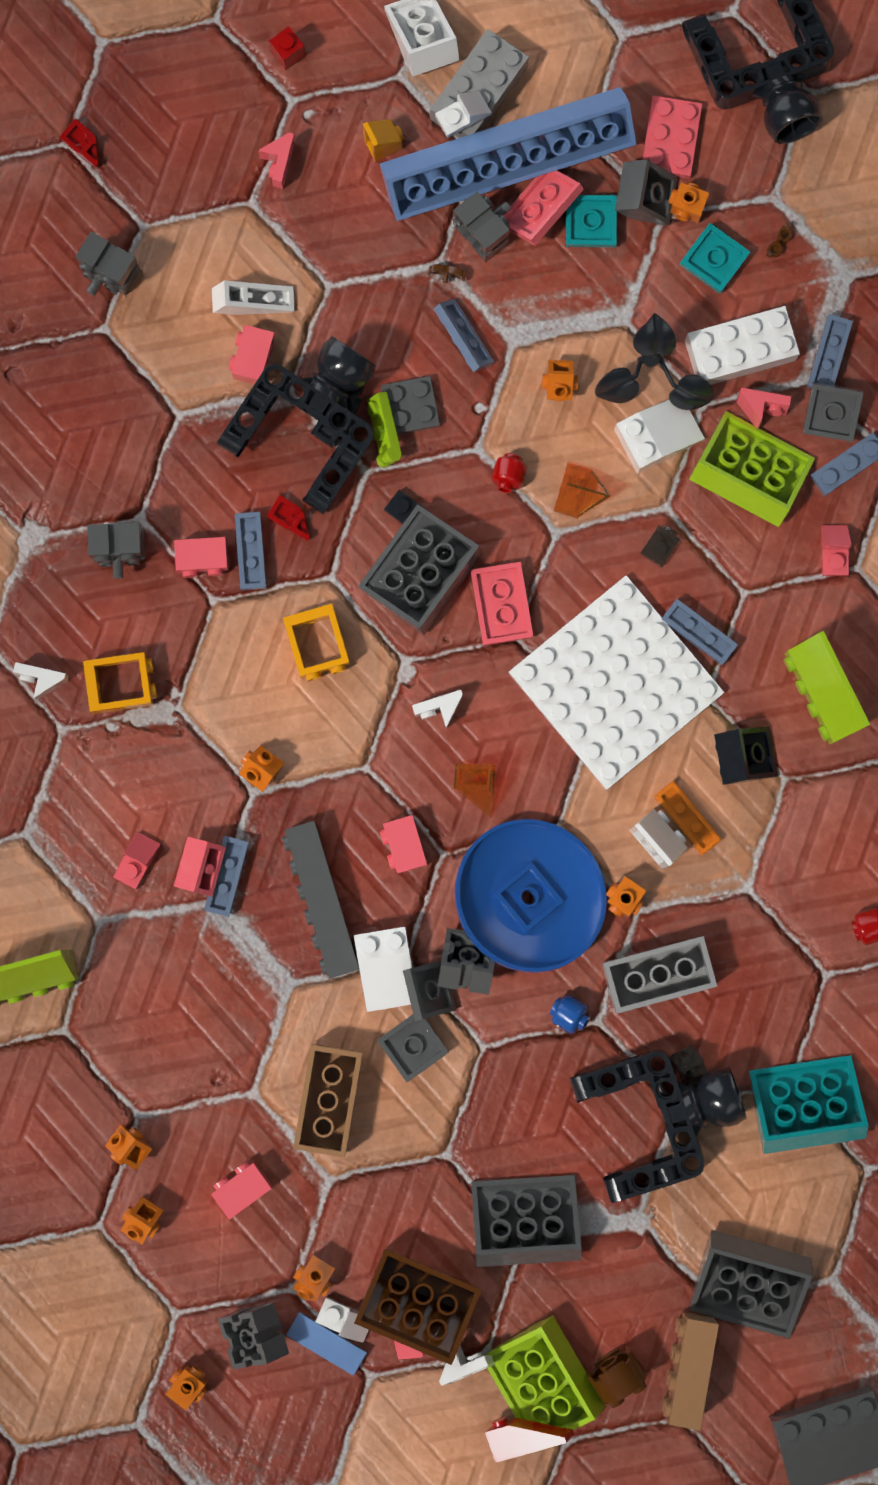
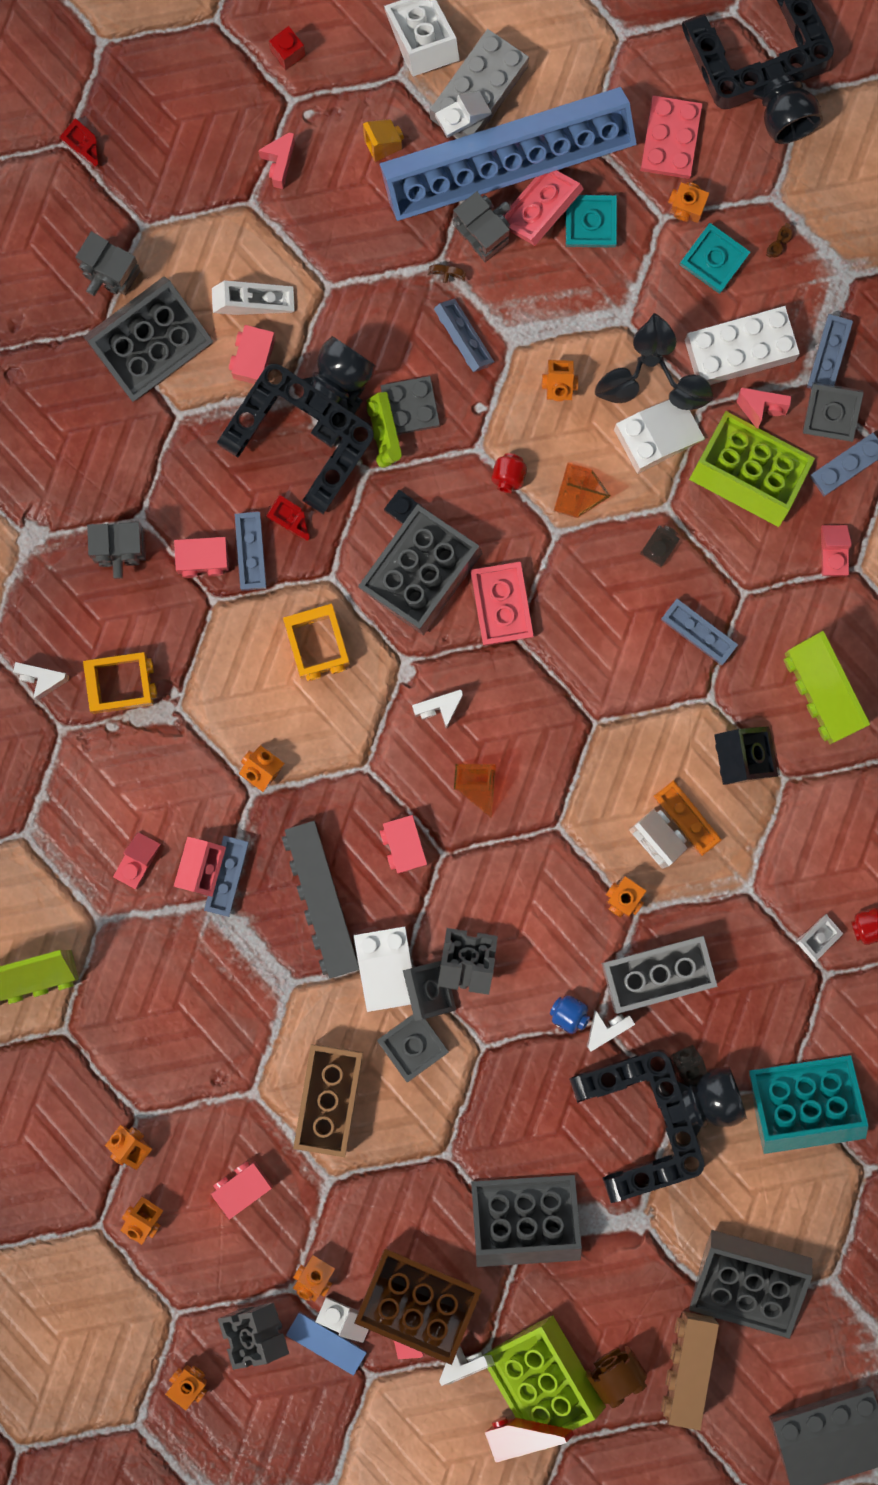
blue dish [455,819,607,973] -> none
white plate [508,576,725,790] -> none
dark grey slope [615,159,678,226] -> none
none -> dark grey slope [83,276,213,402]
none -> white slope [587,1011,635,1052]
none -> white slope [796,914,843,962]

